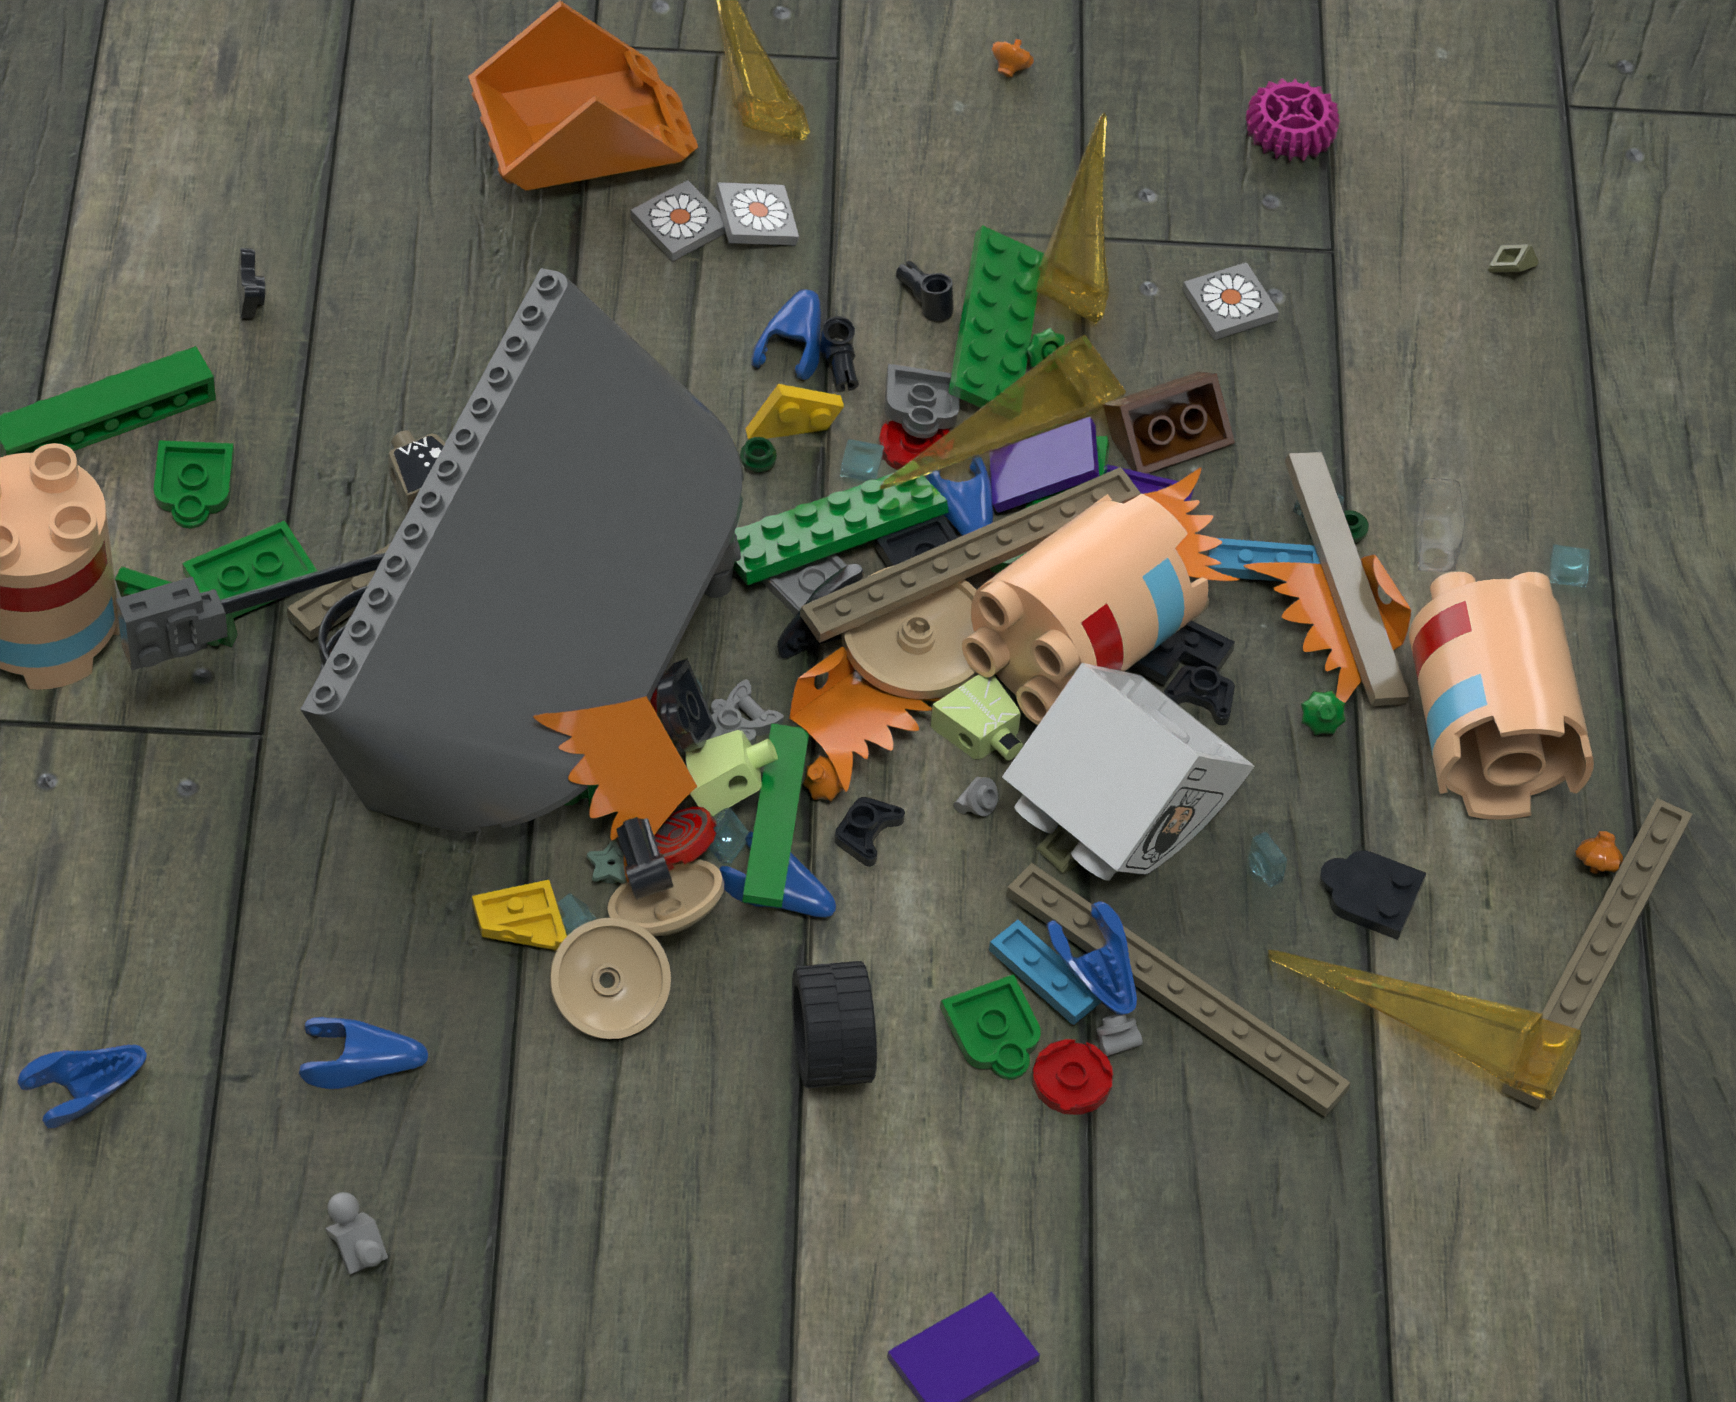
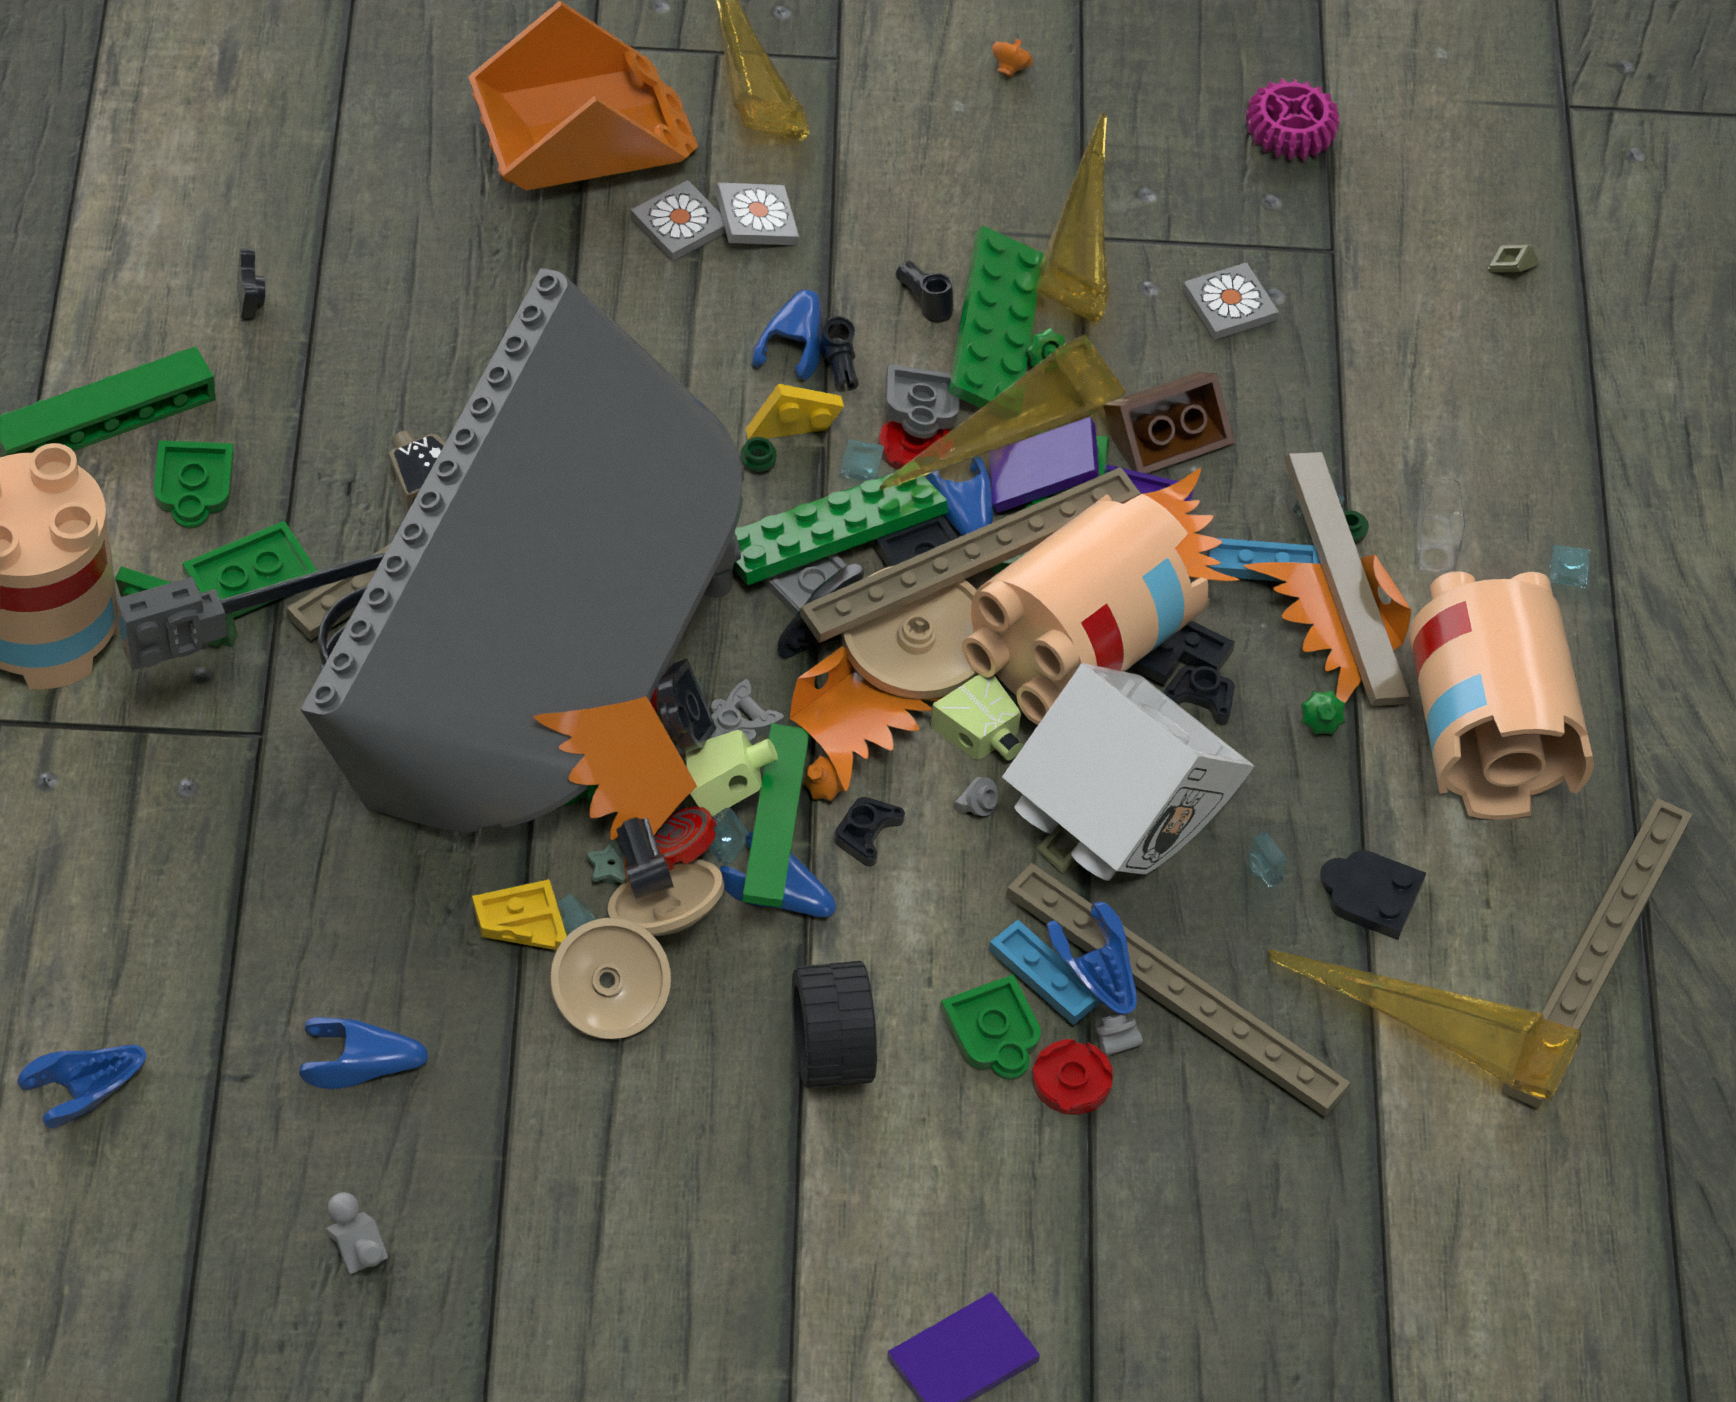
orange piece [1575,831,1623,874] -> none

